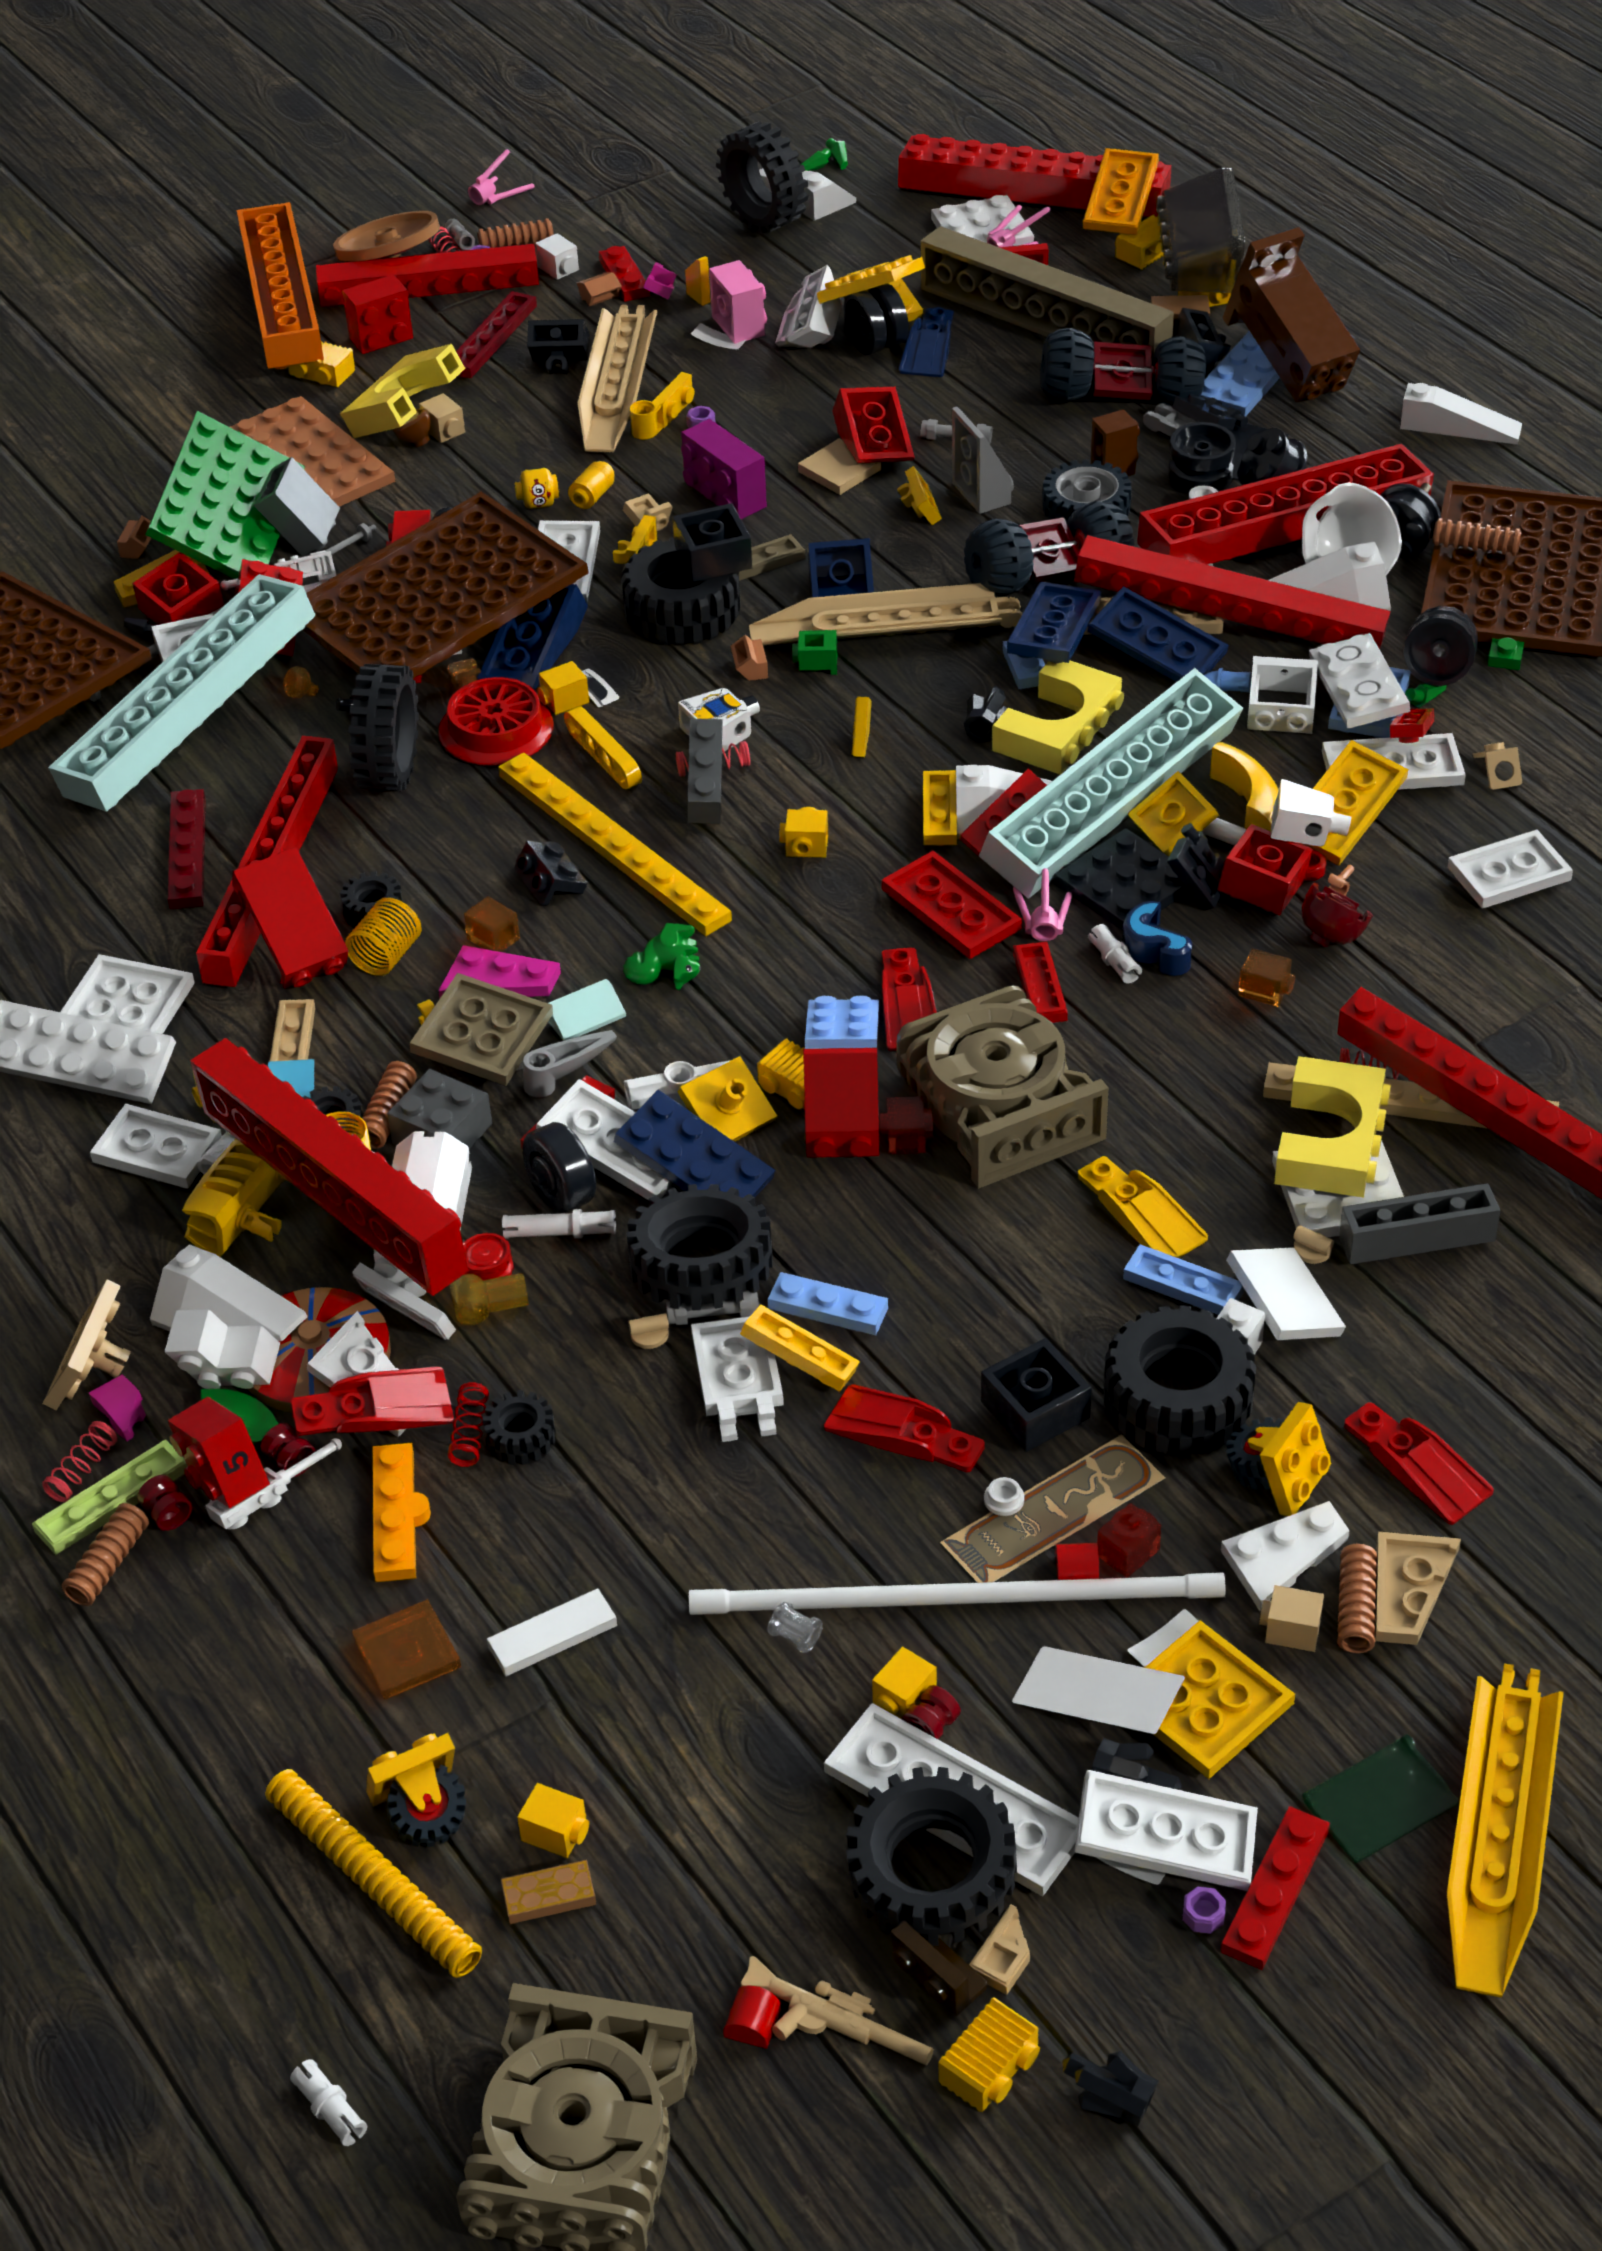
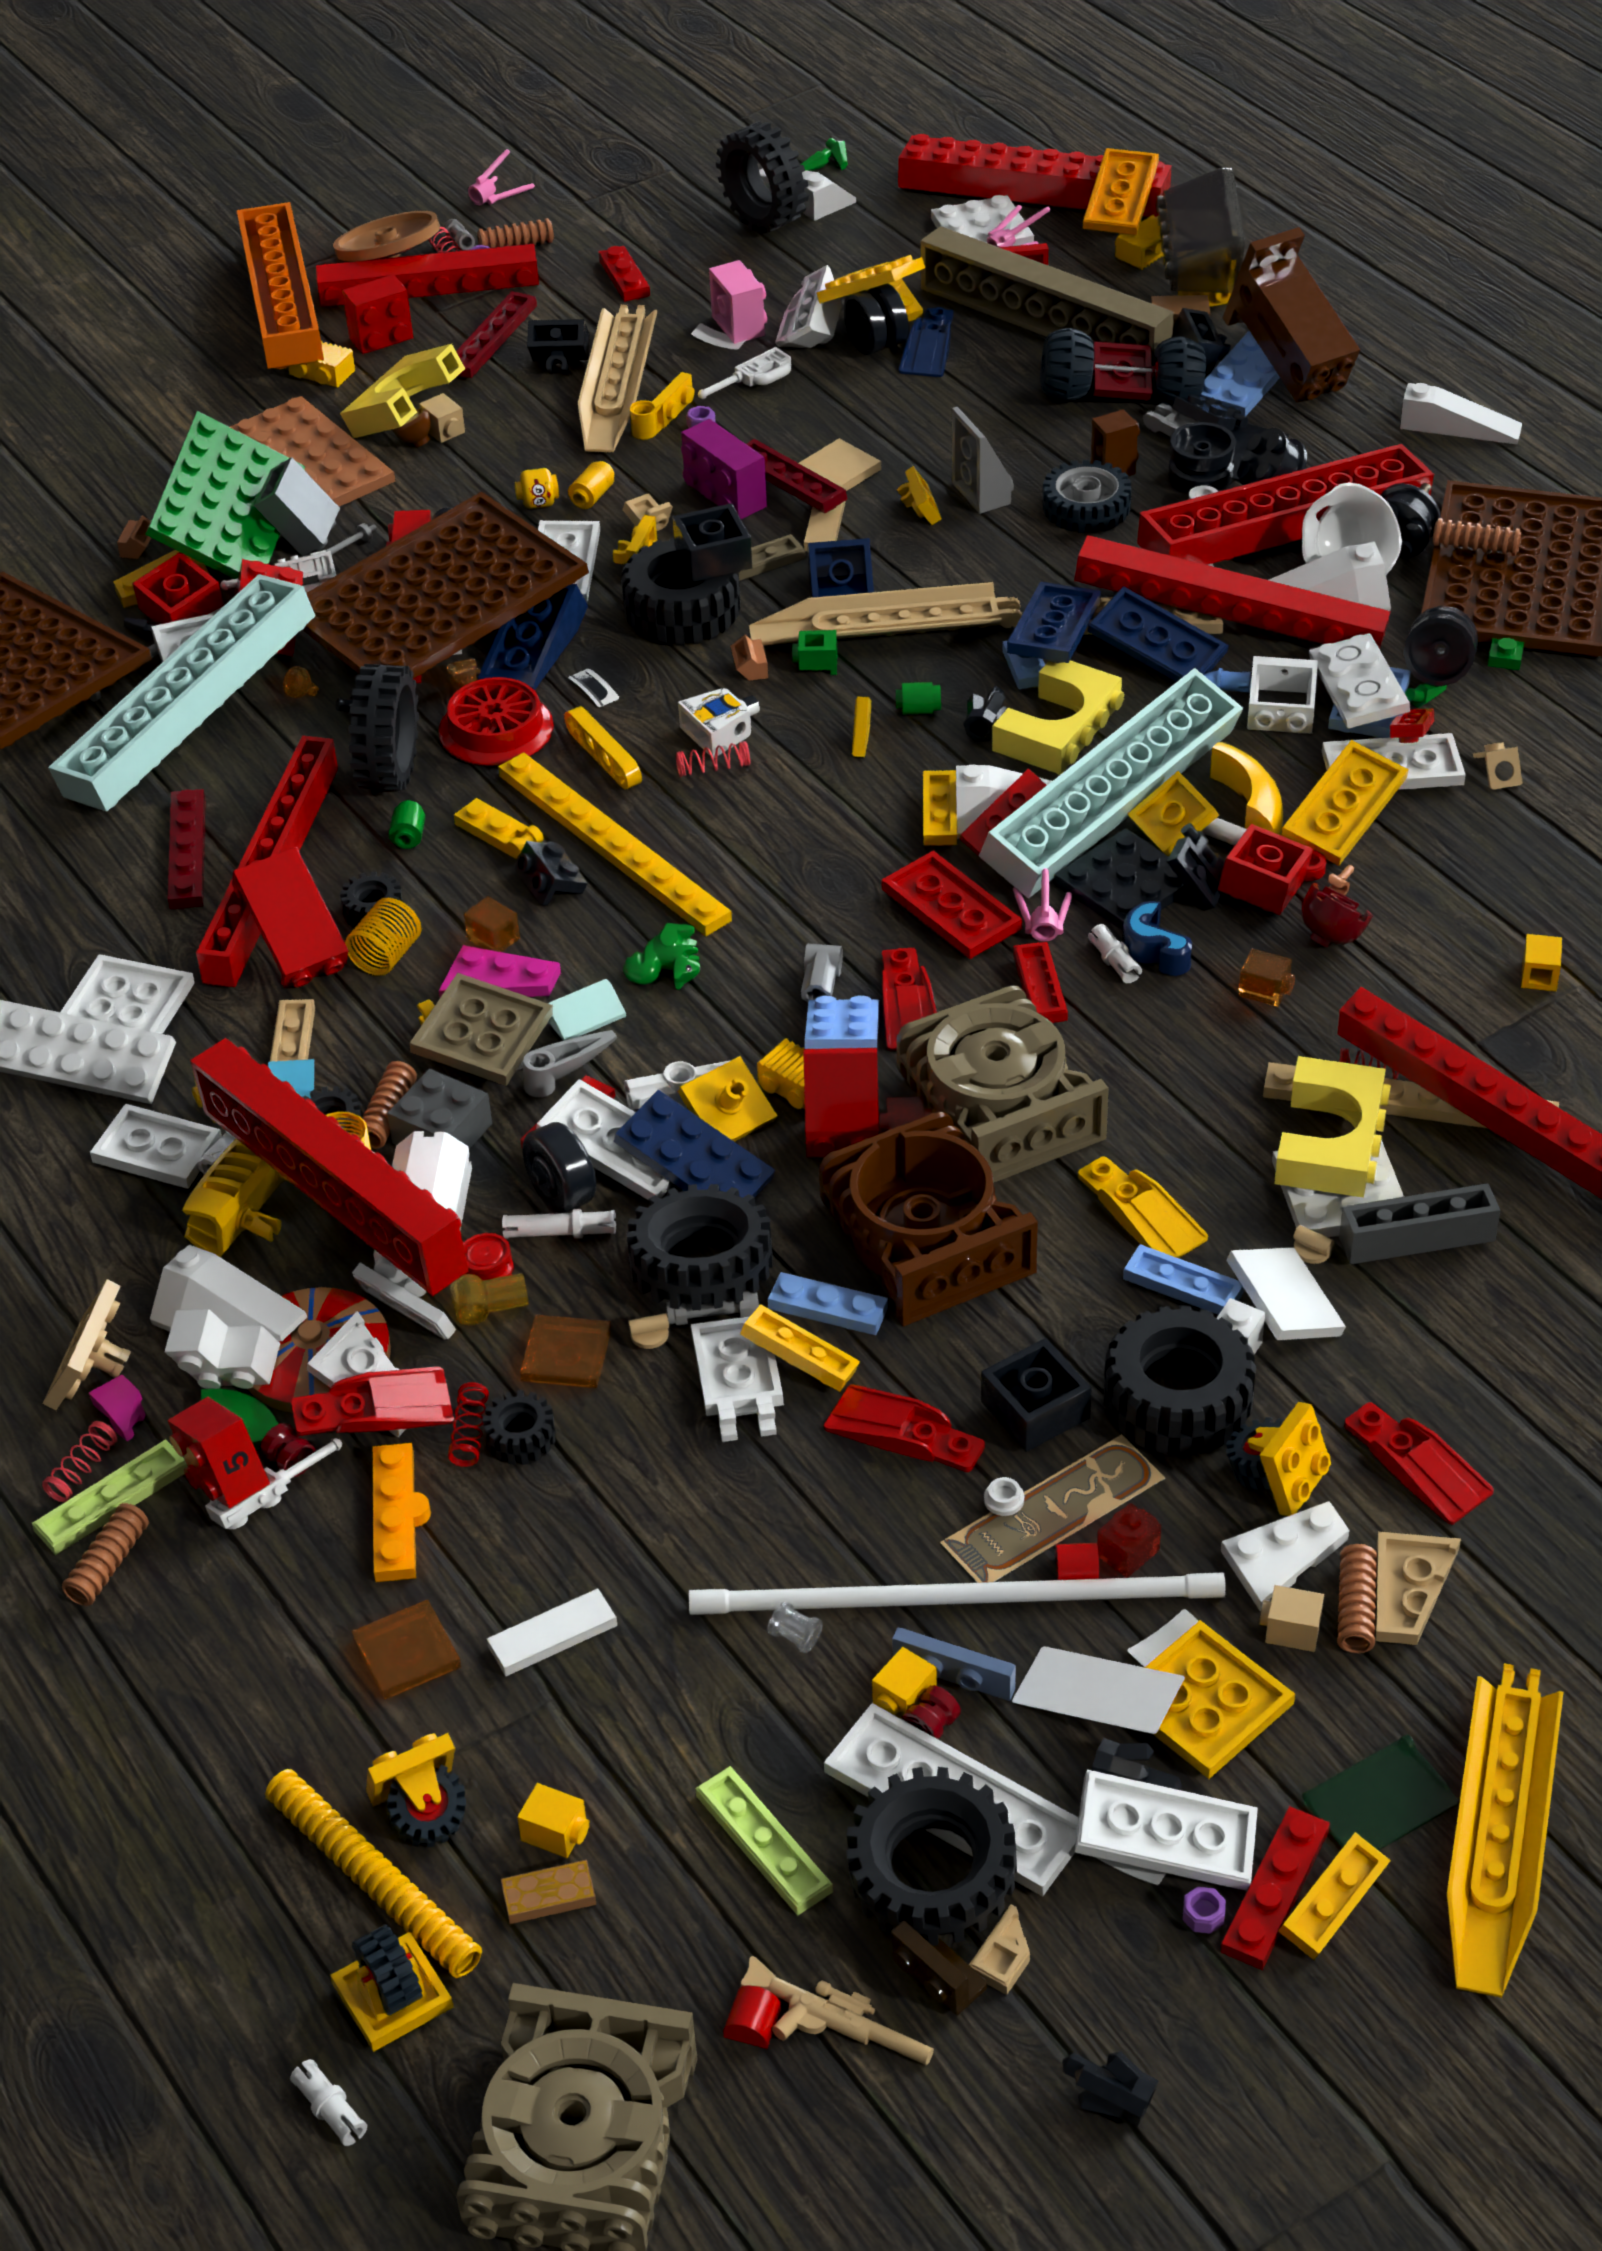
dark red wheel [137,1475,192,1531] -> none
white brick [535,233,579,280] -> none
yellow brick [537,661,589,715] -> none
nougat piece [577,272,622,306] -> none
dark pink slope [643,262,677,299] -> none
yellow tile [685,256,710,306] -> none
dark grey brick [688,718,723,824] -> none
yellow brick [779,807,828,857] -> none
red slope [832,387,915,463] -> none
light grey bar [921,419,992,444] -> none
yellow brick [938,1997,1040,2112] -> none
black plate [964,501,1134,596] -> none
white torso [1270,779,1351,847] -> none
white plate [1447,830,1573,909] -> none
none -> yellow plate [330,1924,454,2052]
none -> green brick [389,800,425,849]
none -> yellow plate [454,798,544,859]
none -> clear orange tile [520,1315,611,1388]
none -> yellowish green tile [695,1766,833,1916]
none -> white piece [698,347,791,399]
none -> dark red plate [746,439,848,513]
none -> light grey piece [801,943,843,1002]
none -> tan tile [804,501,846,551]
none -> reddish brown brick [819,1112,1038,1327]
none -> sand blue plate [892,1628,1016,1701]
none -> green brick [896,682,941,715]
none -> yellow plate [1278,1832,1391,1960]
none -> yellow brick [1521,934,1562,991]

